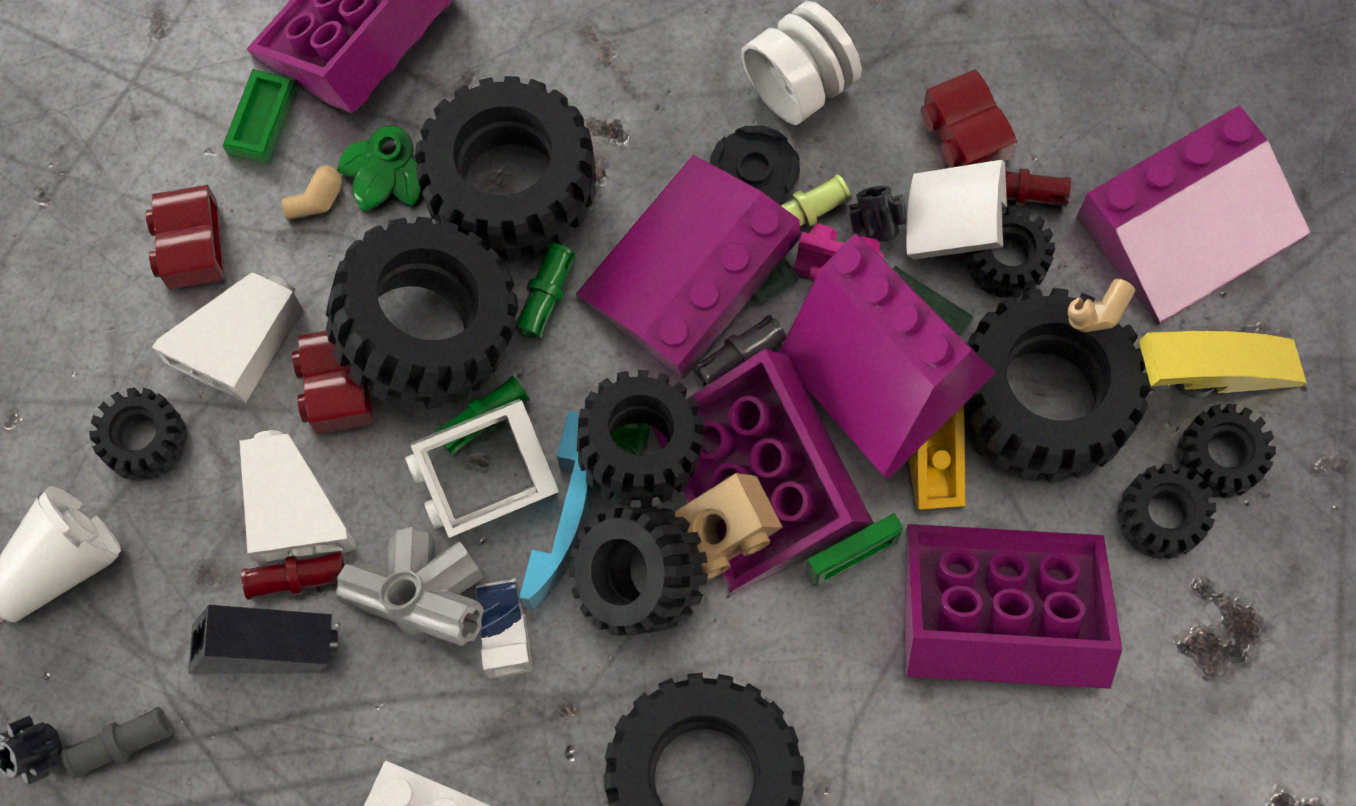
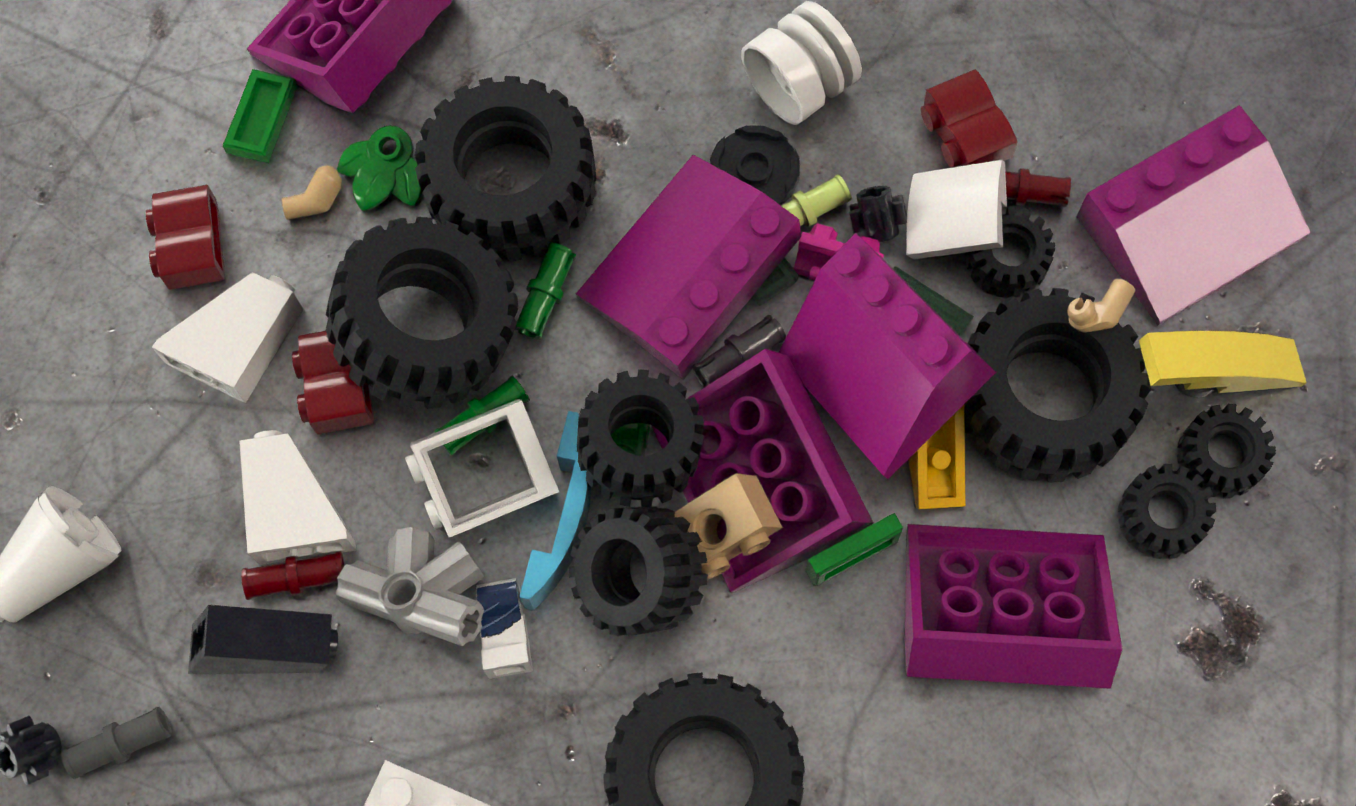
black tyre [89,387,187,481] -> none

